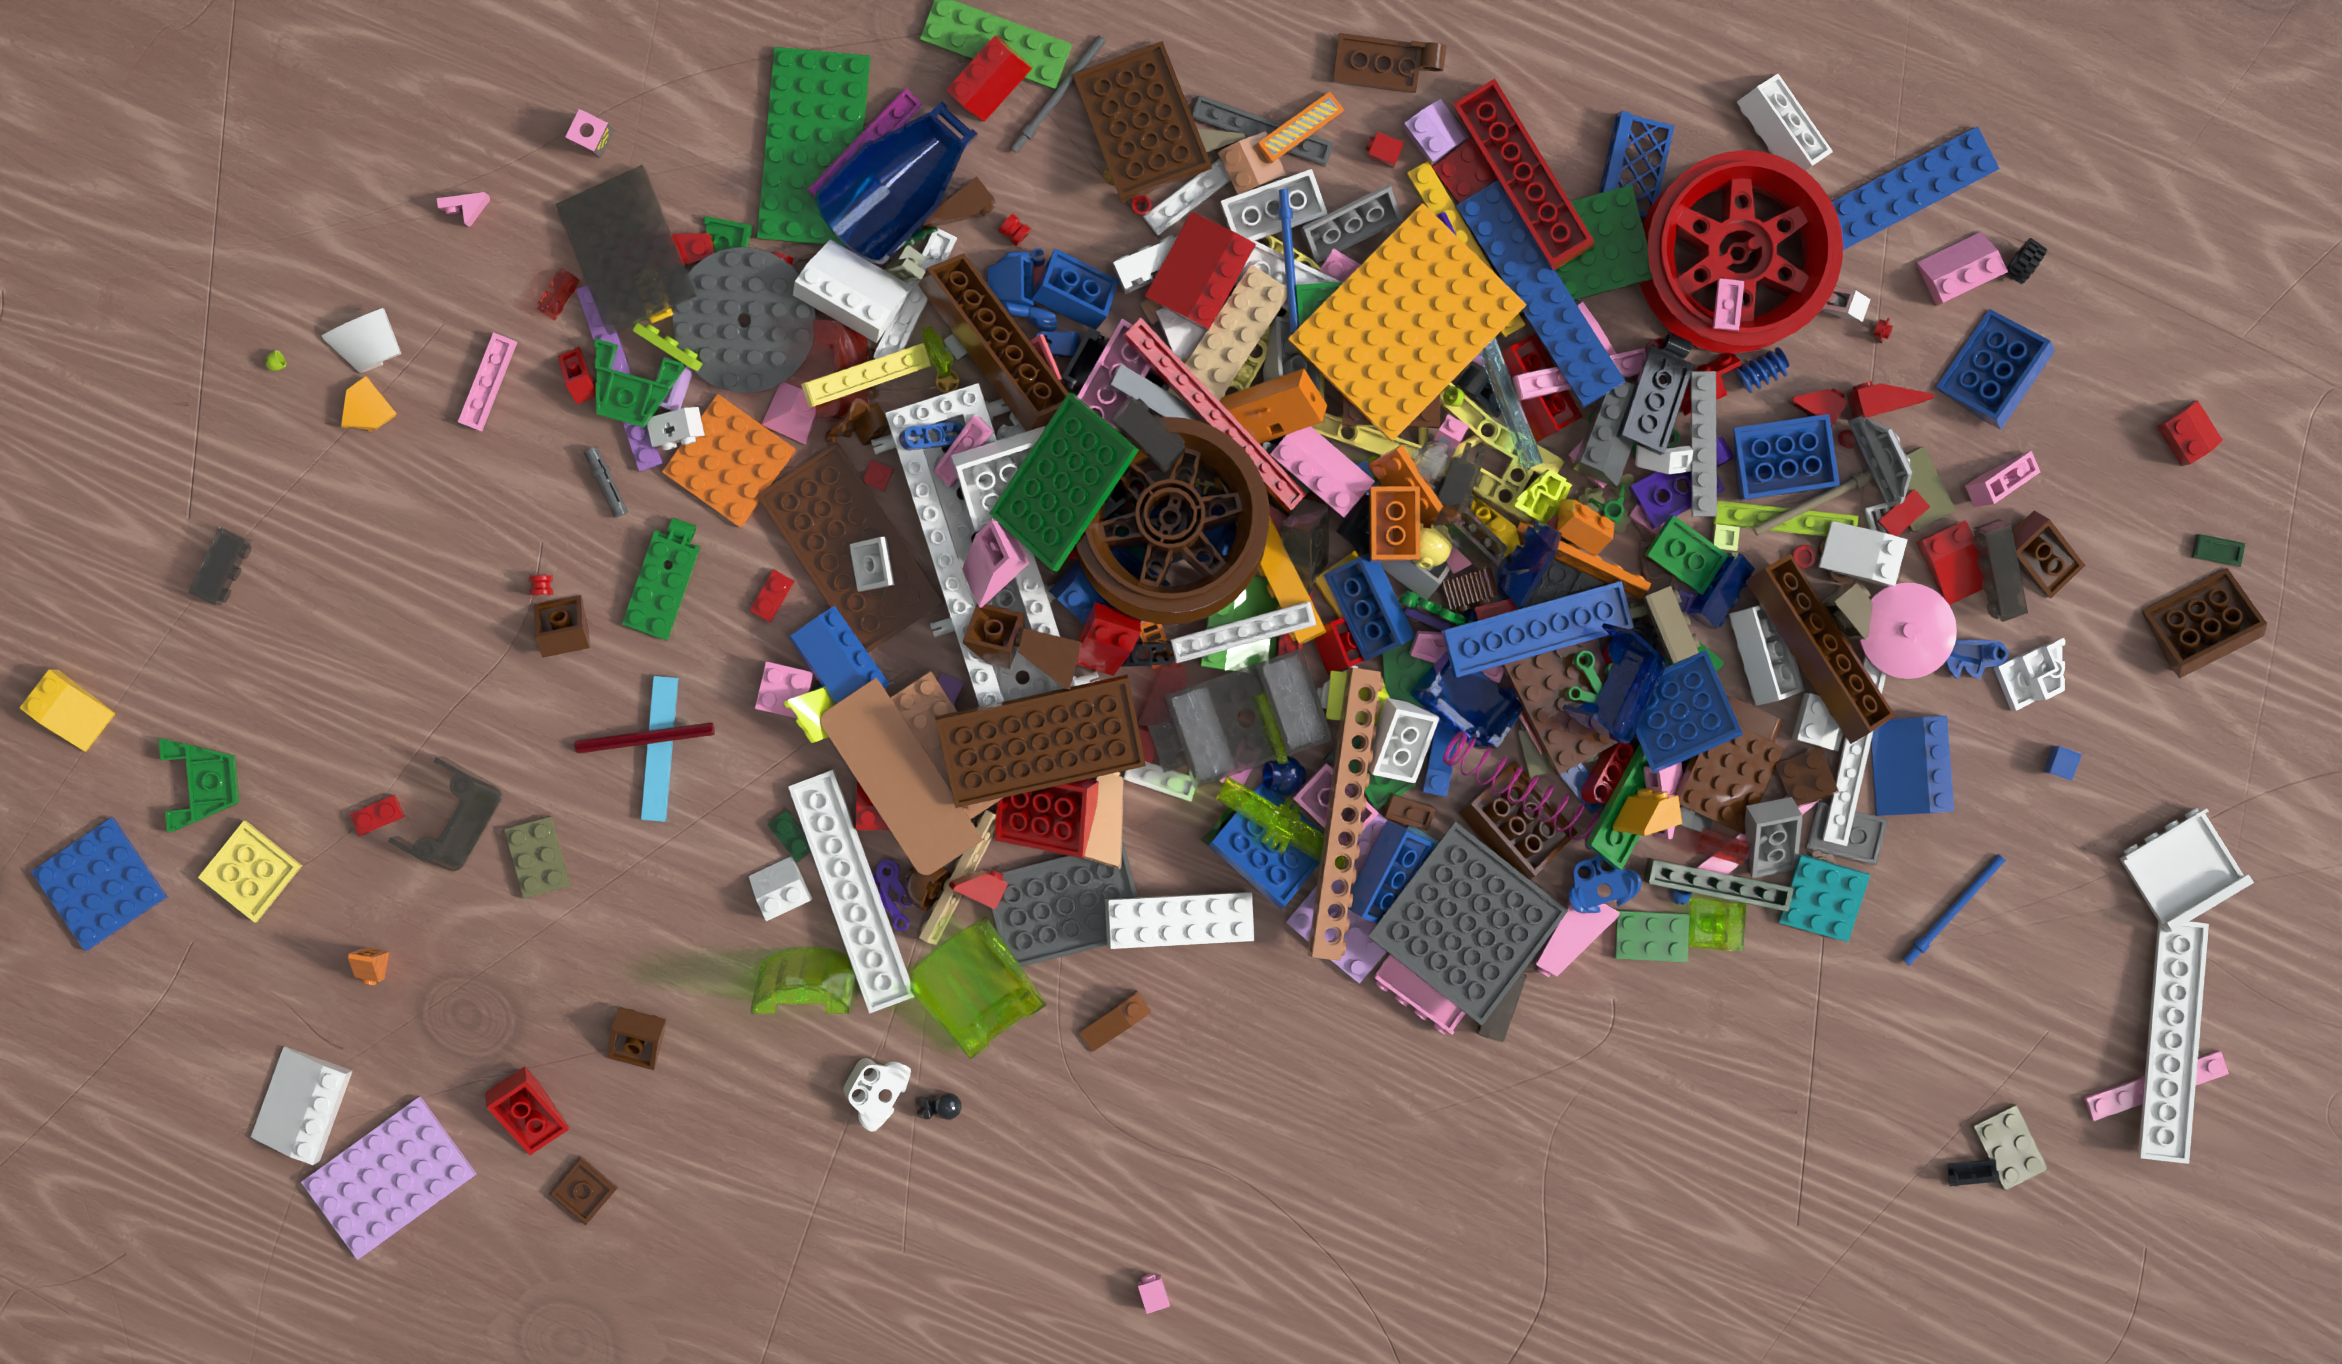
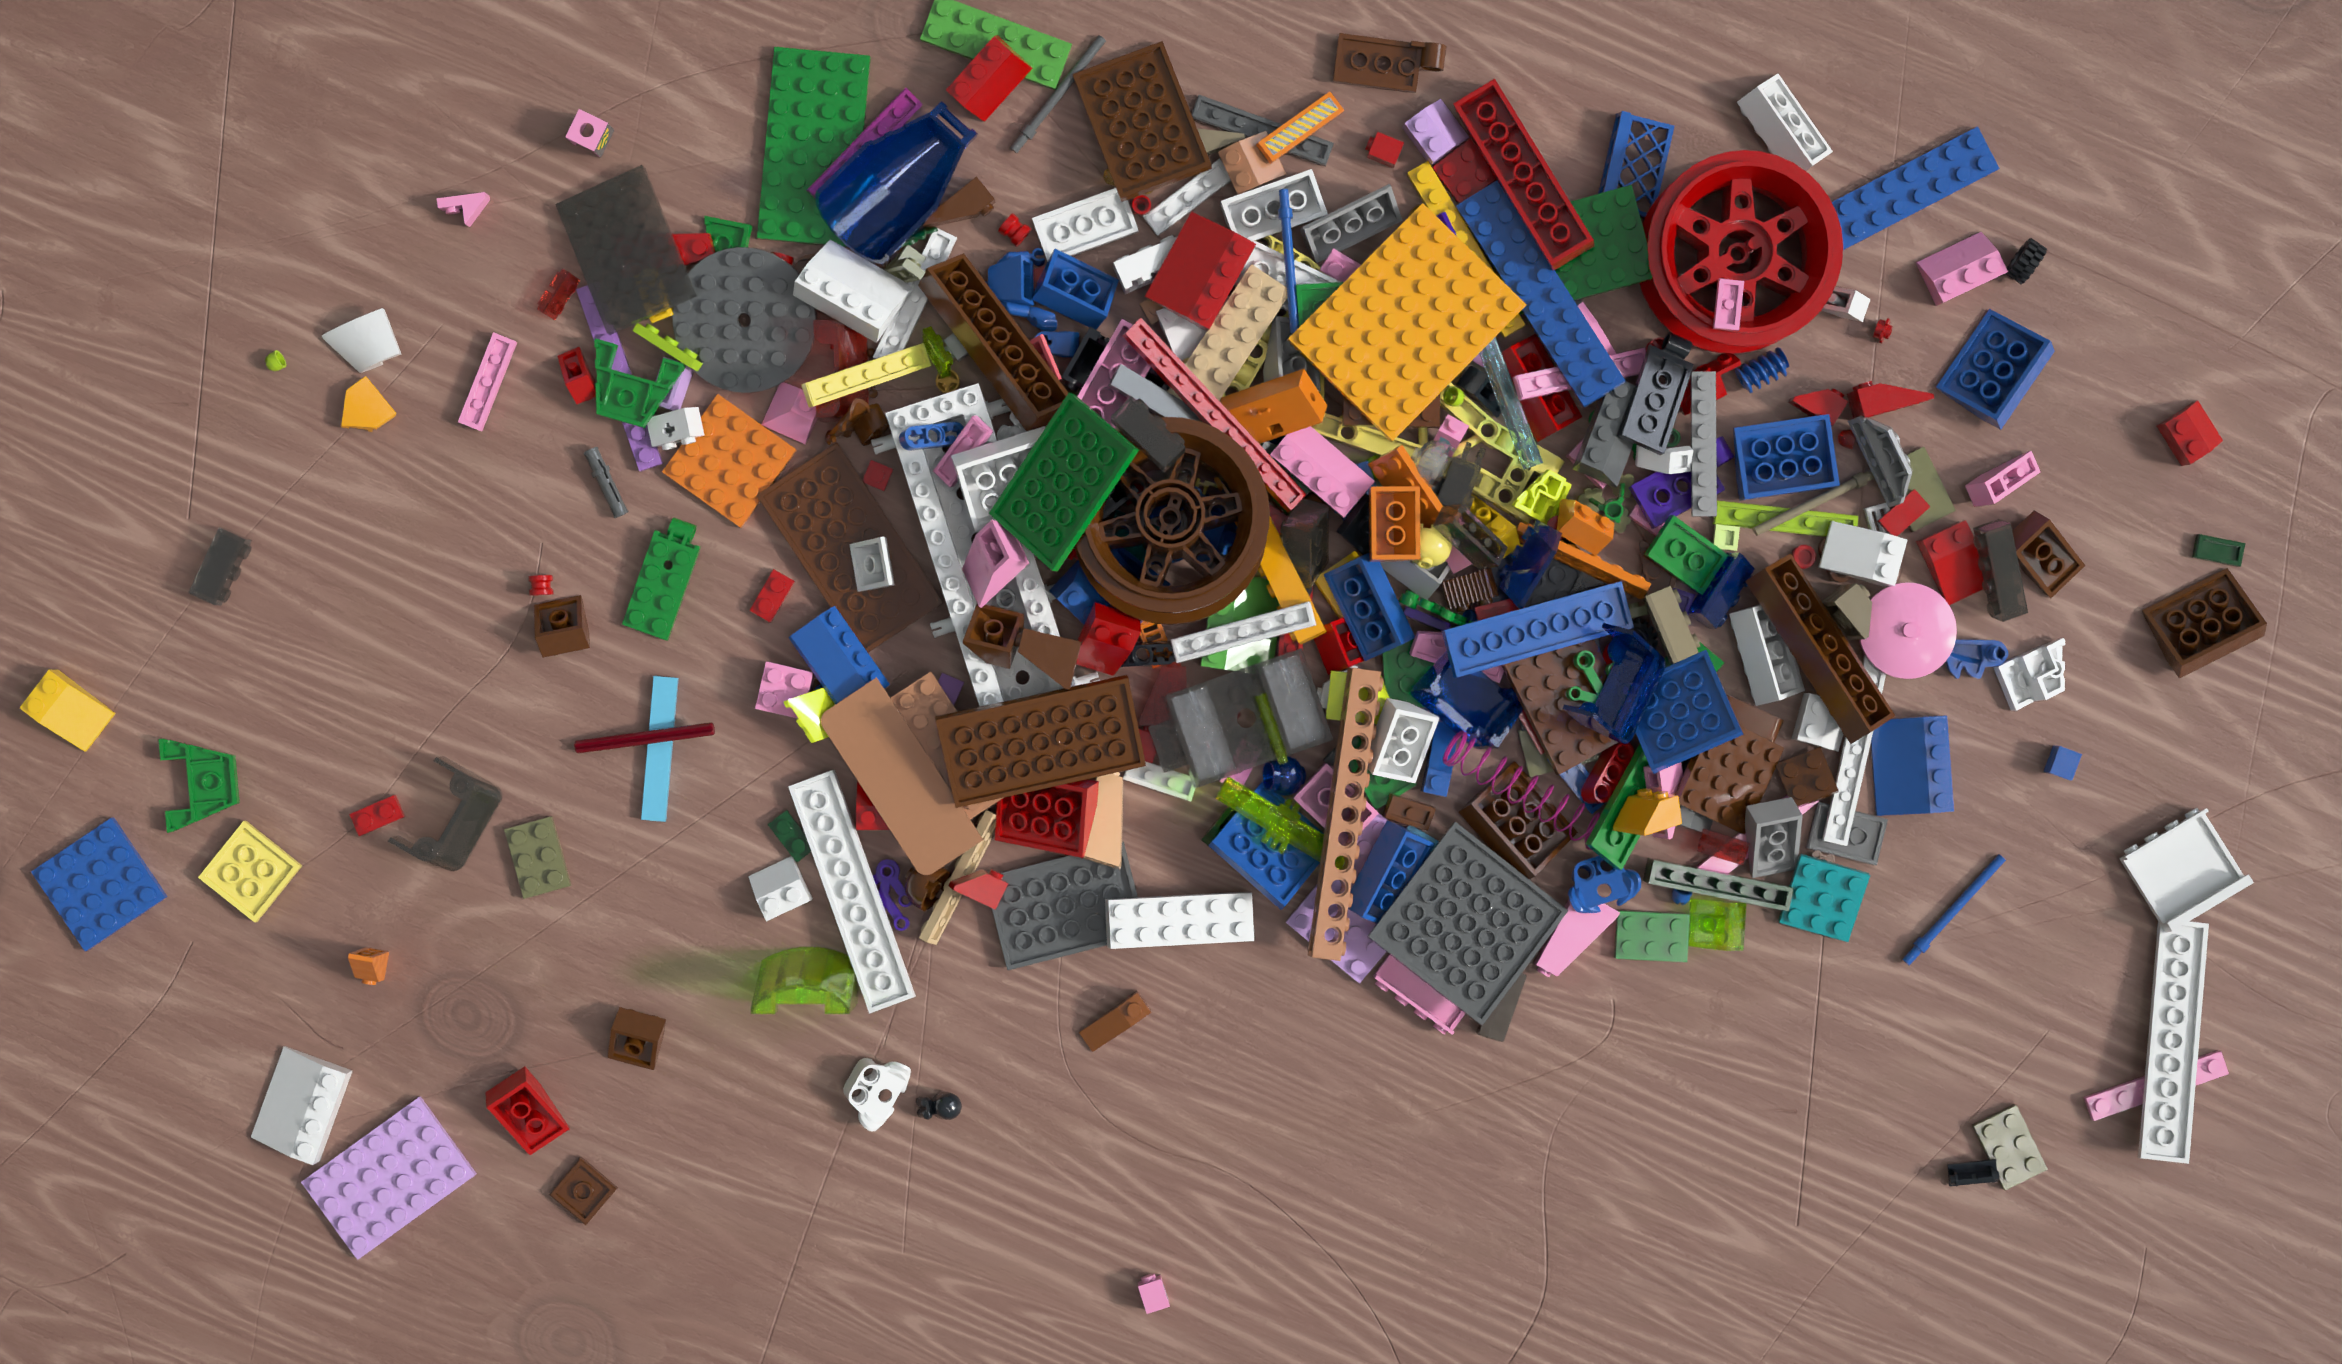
clear neon green windscreen [910,918,1046,1059] -> none
none -> white plate [1032,188,1139,262]

